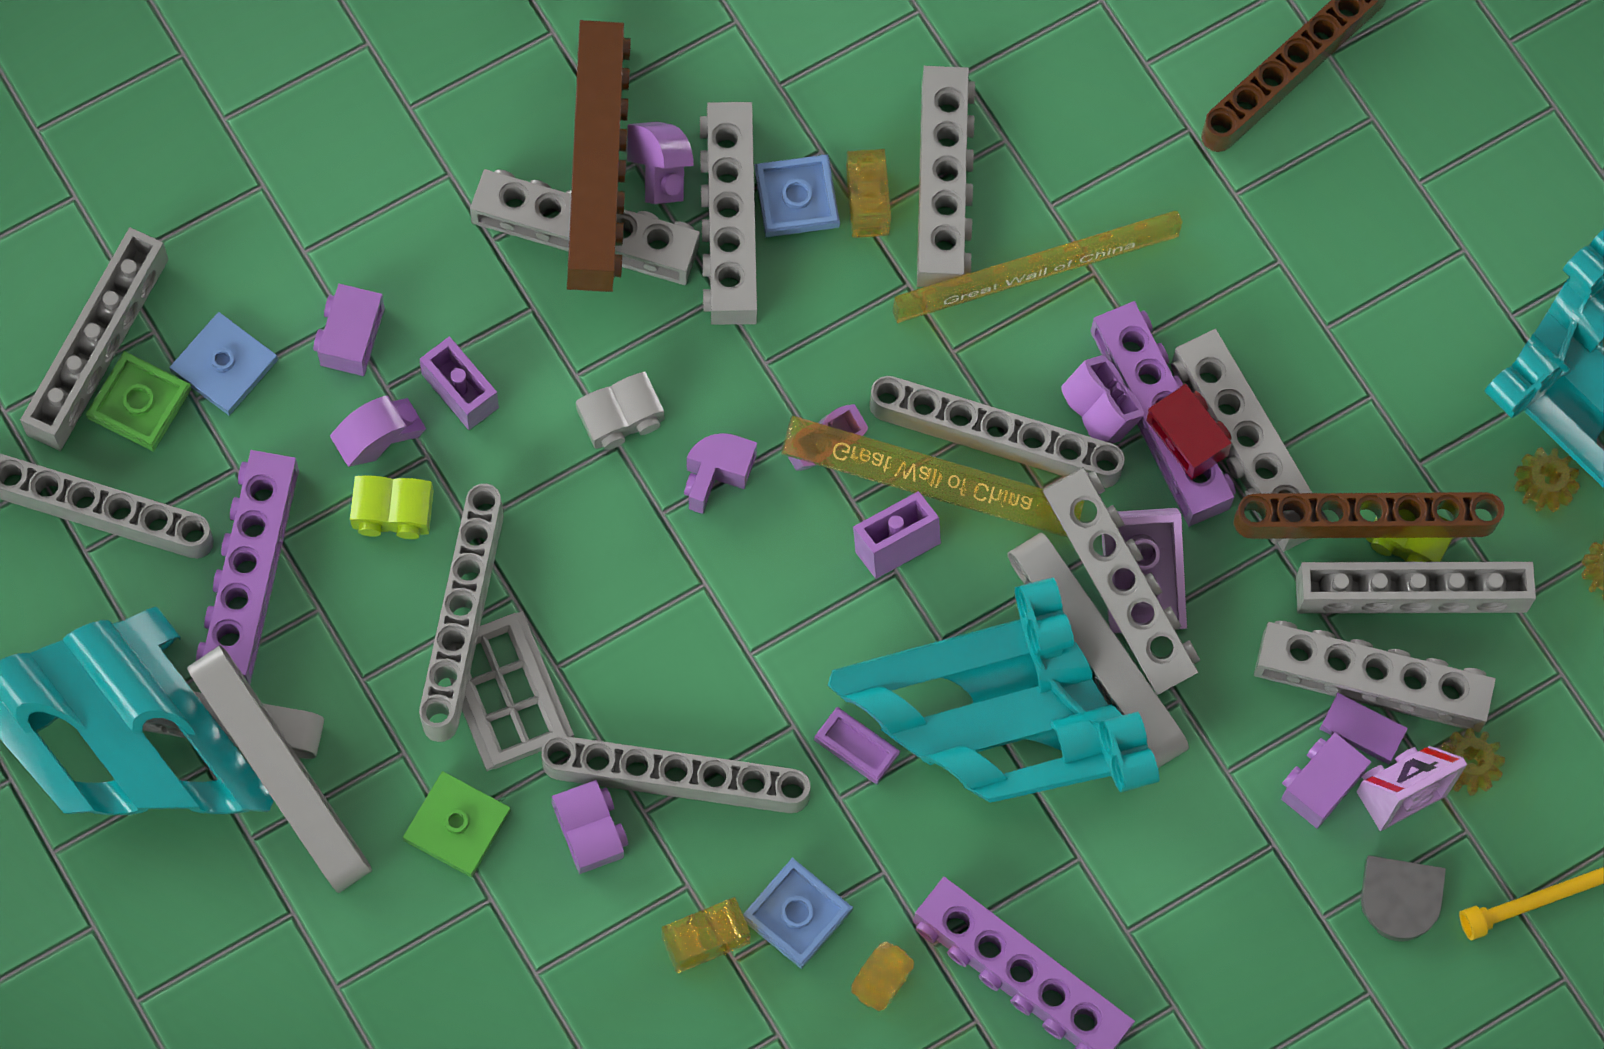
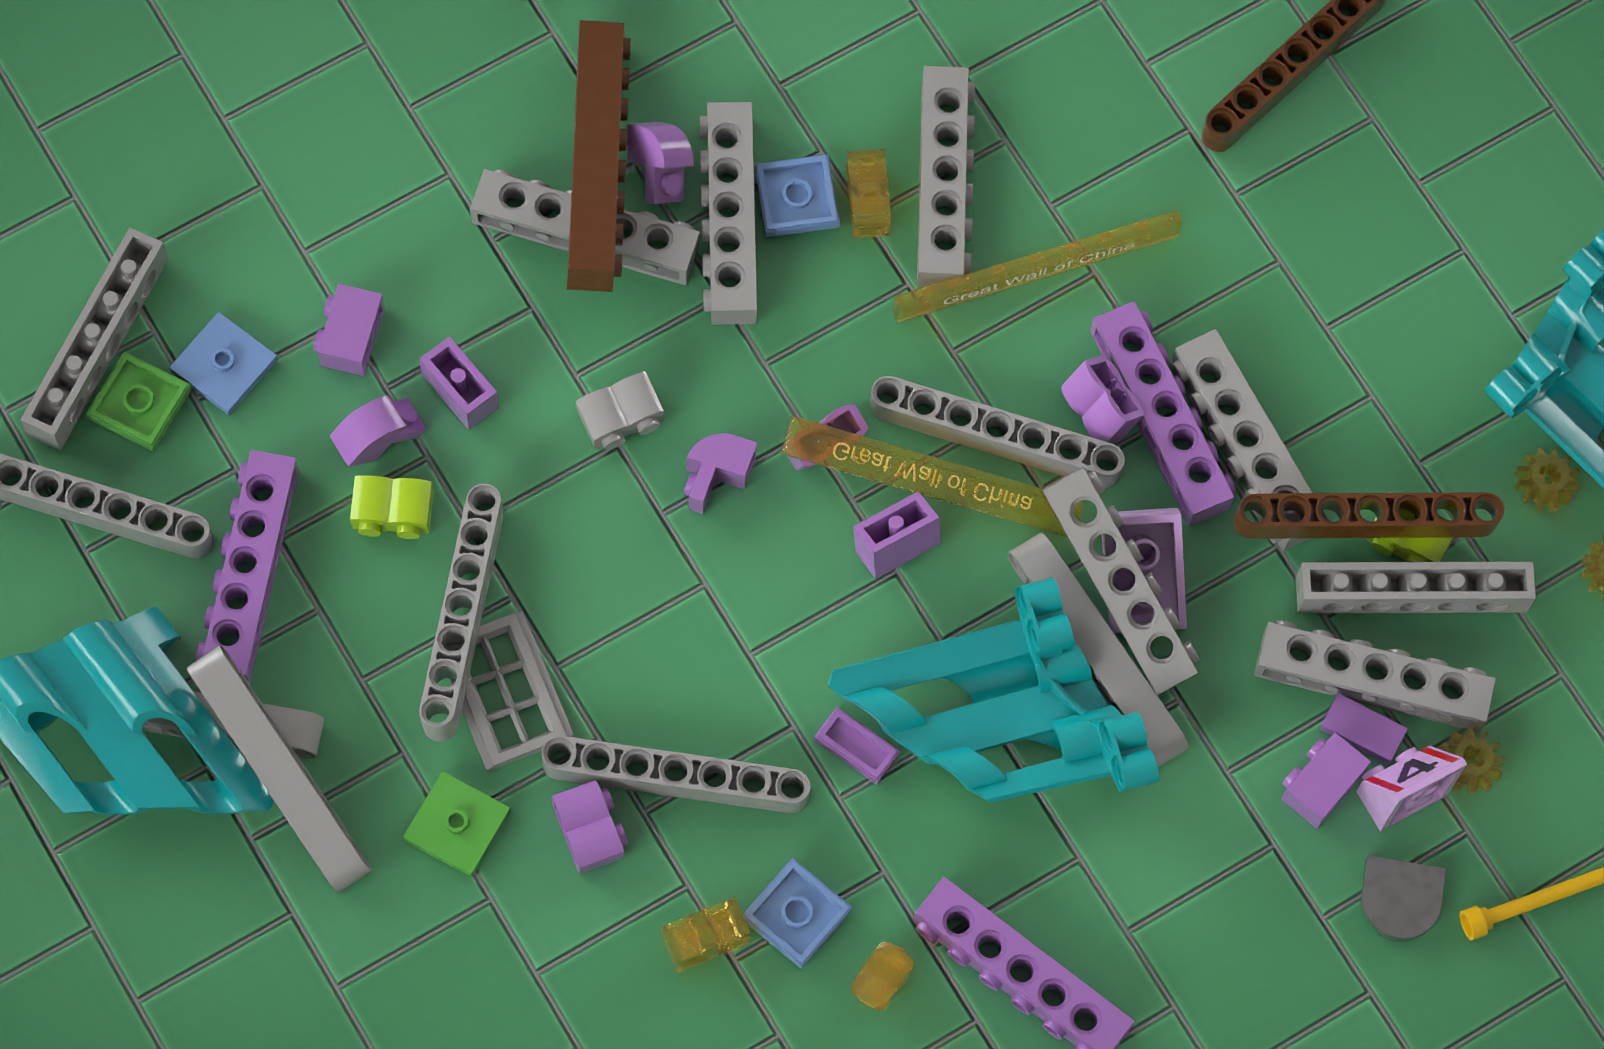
dark red brick [1146,384,1232,480] -> none

